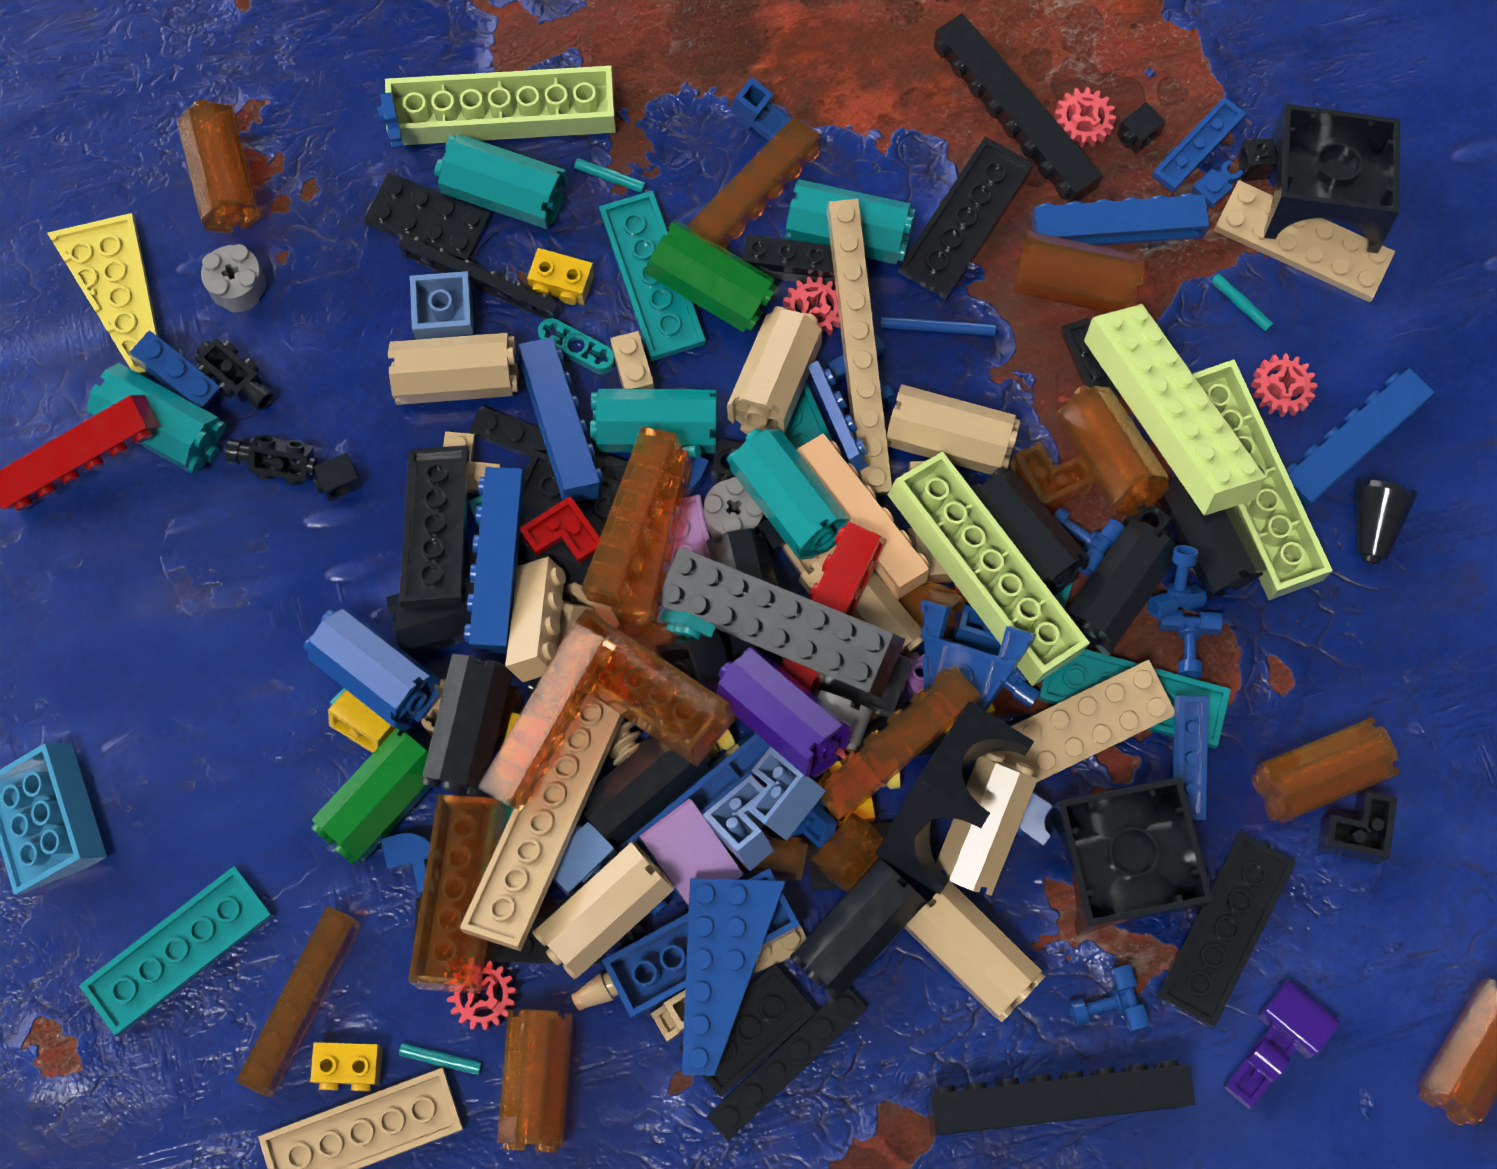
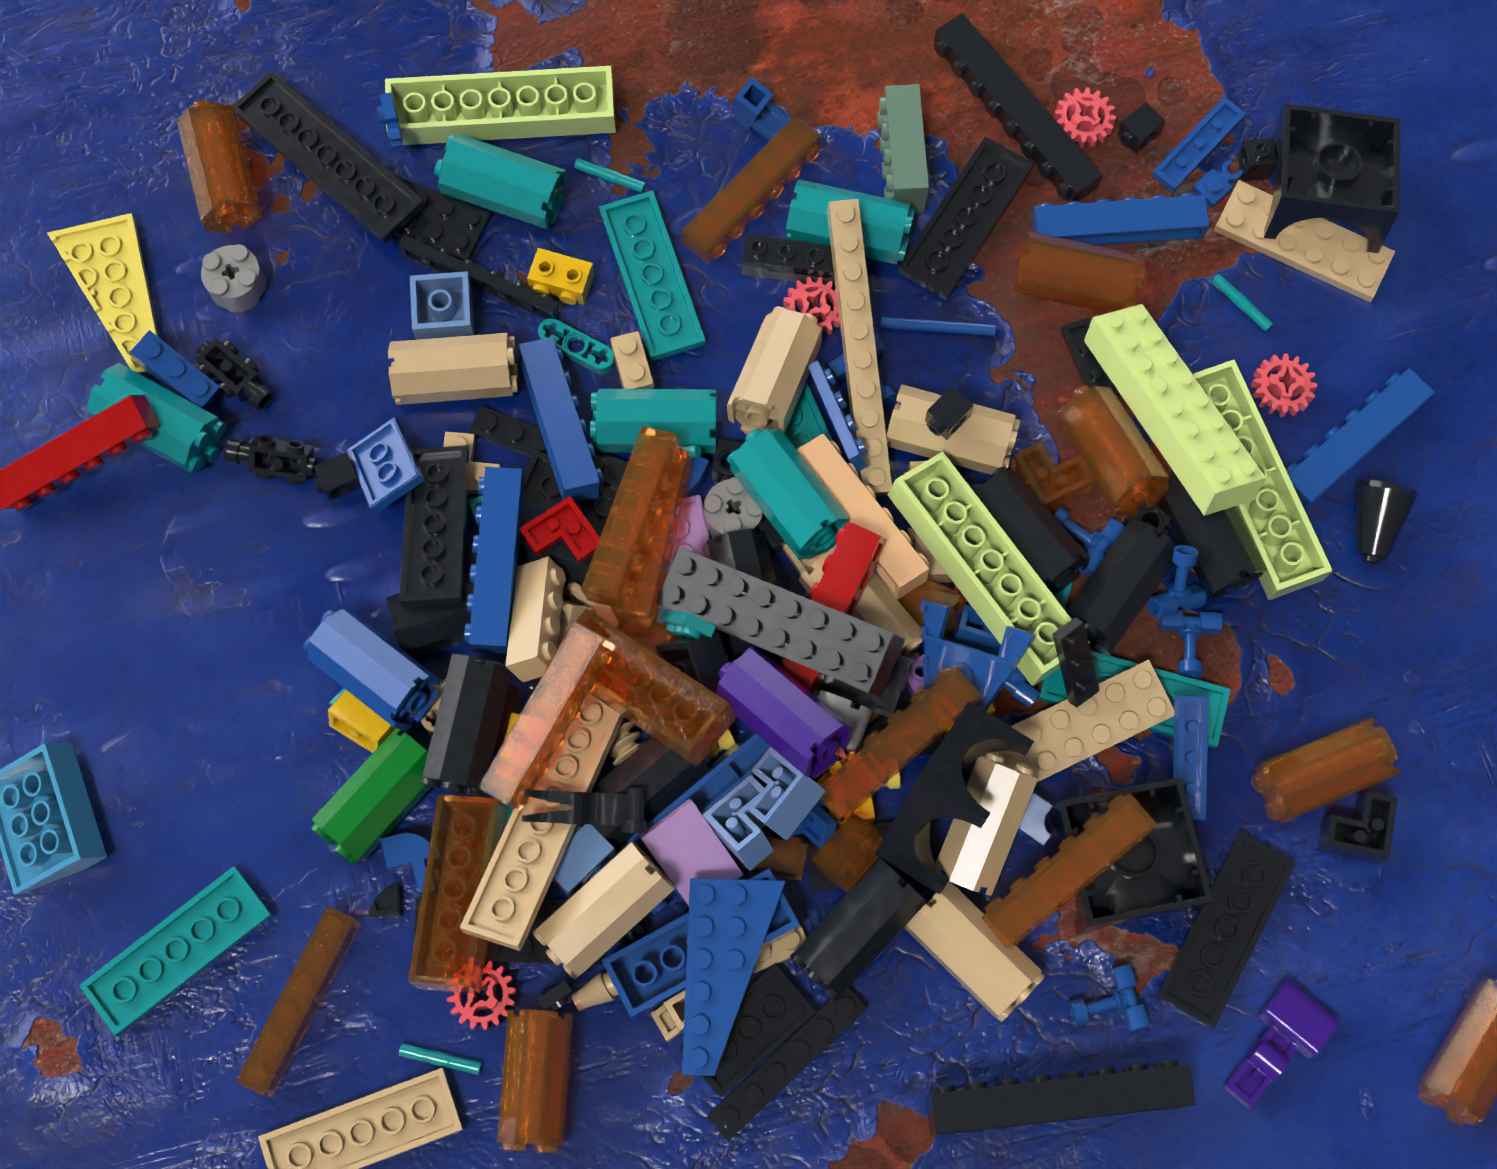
yellow brick [310,1043,383,1091] -> none
green brick [643,219,777,332] -> none
none -> black plate [231,71,426,244]
none -> tile [347,417,425,514]
none -> black tile [369,884,402,919]
none -> black flag [522,788,647,833]
none -> black plate [537,976,573,1011]
none -> sand green brick [877,84,929,214]
none -> black brick [925,386,974,440]
none -> clear orange brick [981,793,1158,949]
none -> black plate [1052,617,1099,708]

